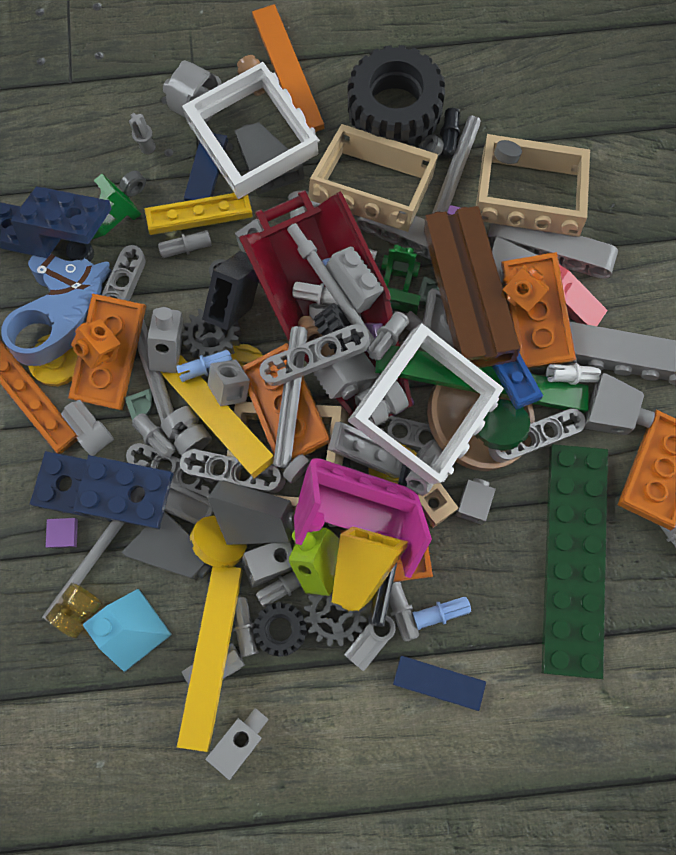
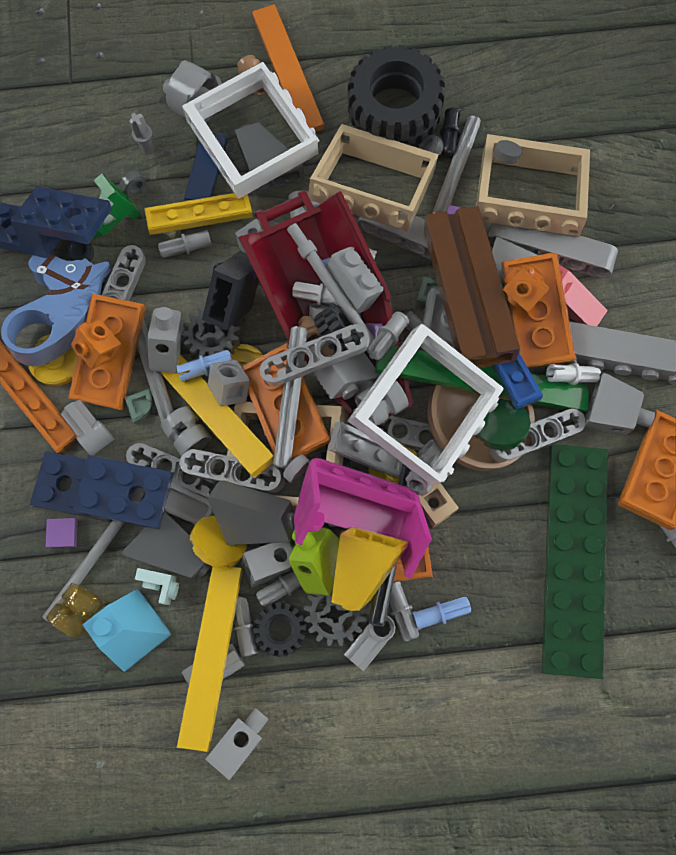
light grey axle [132,413,175,459] -> none
green tile [381,245,421,315] -> none
dark blue tile [393,655,486,711] -> none
light grey brick [455,478,496,525] -> none
none -> light aqua bracket [135,568,179,605]

